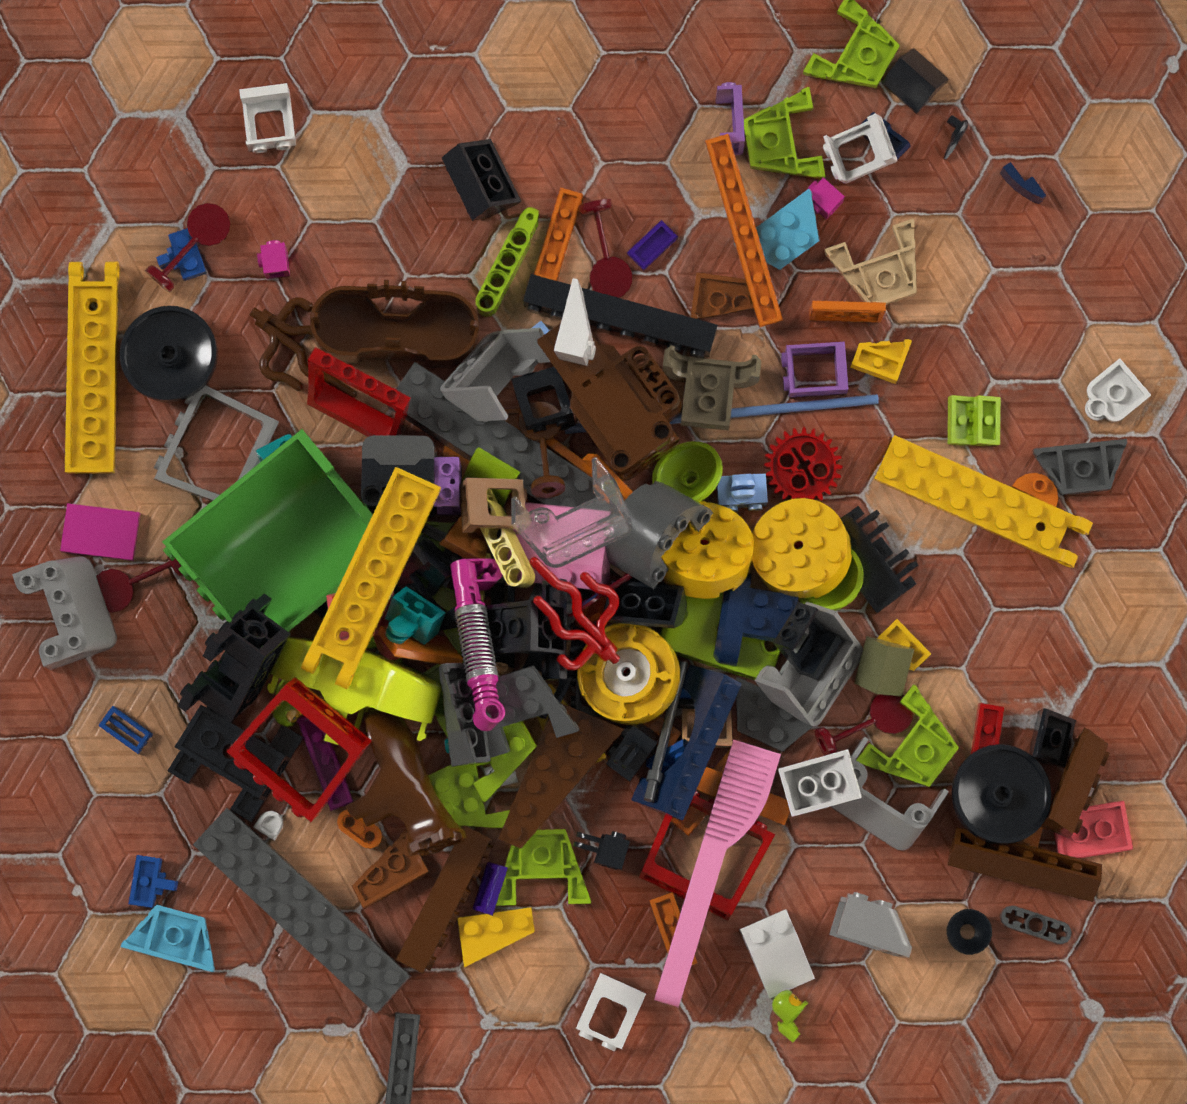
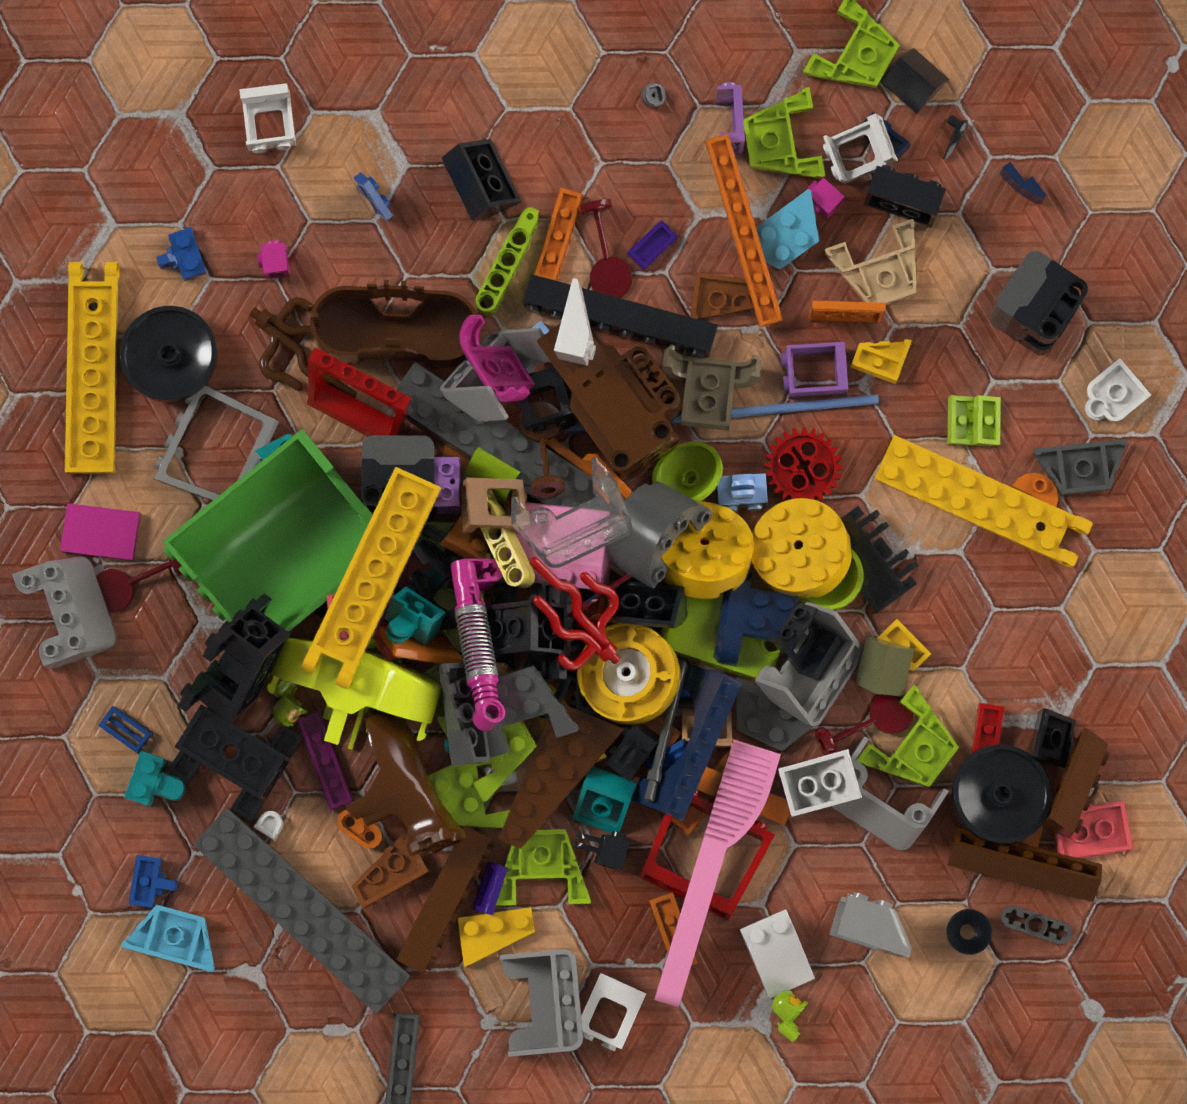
dark red piece [145,203,230,293] -> none
red windscreen [226,677,372,822] -> none
none -> teal brick [124,751,186,807]
none -> blue hinge [354,172,393,221]
none -> dark pink piece [459,315,535,402]
none -> light grey windscreen [500,949,583,1057]
none -> teal slope [572,767,637,833]
none -> dark grey tile [641,83,666,108]
none -> black brick [864,165,946,228]
none -> black piece [989,251,1088,355]

